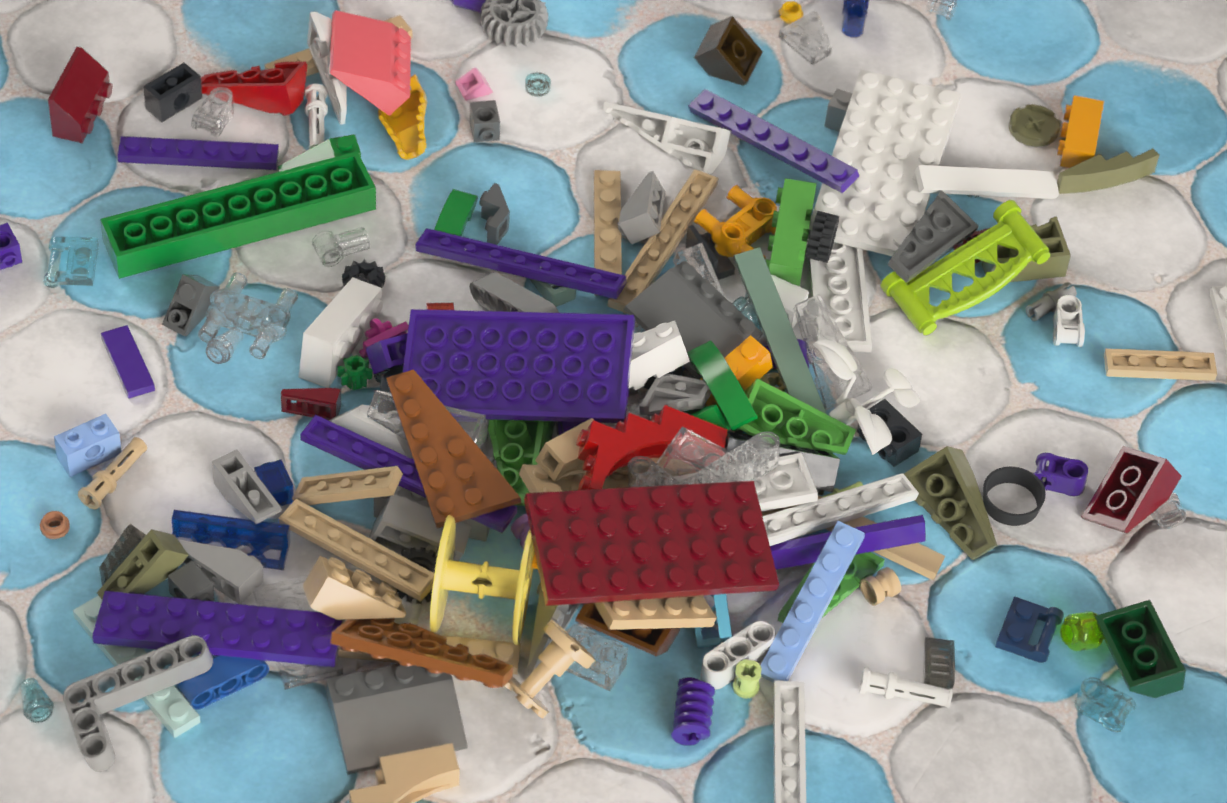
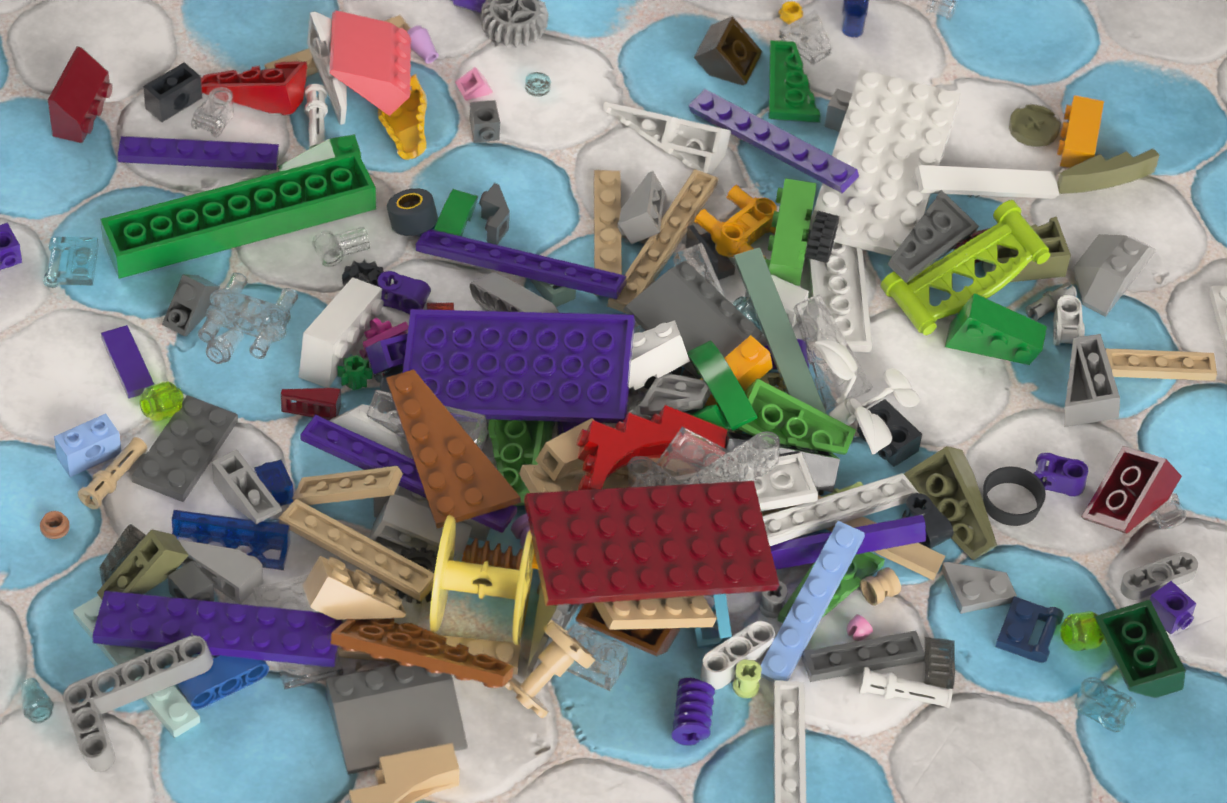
none -> dark grey plate [132,395,238,502]
none -> clear neon green head [139,381,184,422]
none -> dark purple piece [378,271,431,315]
none -> black wheel [386,188,438,236]
none -> lavender cone [407,25,438,64]
none -> dark orange piece [462,538,523,570]
none -> light grey bush [759,581,788,618]
none -> green wing [768,40,821,122]
none -> dark grey plate [802,631,925,682]
none -> bright pink hinge [846,614,873,641]
none -> black piece [902,493,954,549]
none -> light grey wing [941,562,1017,614]
none -> green wedge [945,293,1047,365]
none -> light grey wedge [1064,334,1120,427]
none -> light grey wedge [1073,234,1156,317]
none -> light grey beam [1120,552,1198,600]
none -> dark purple brick [1150,581,1197,635]

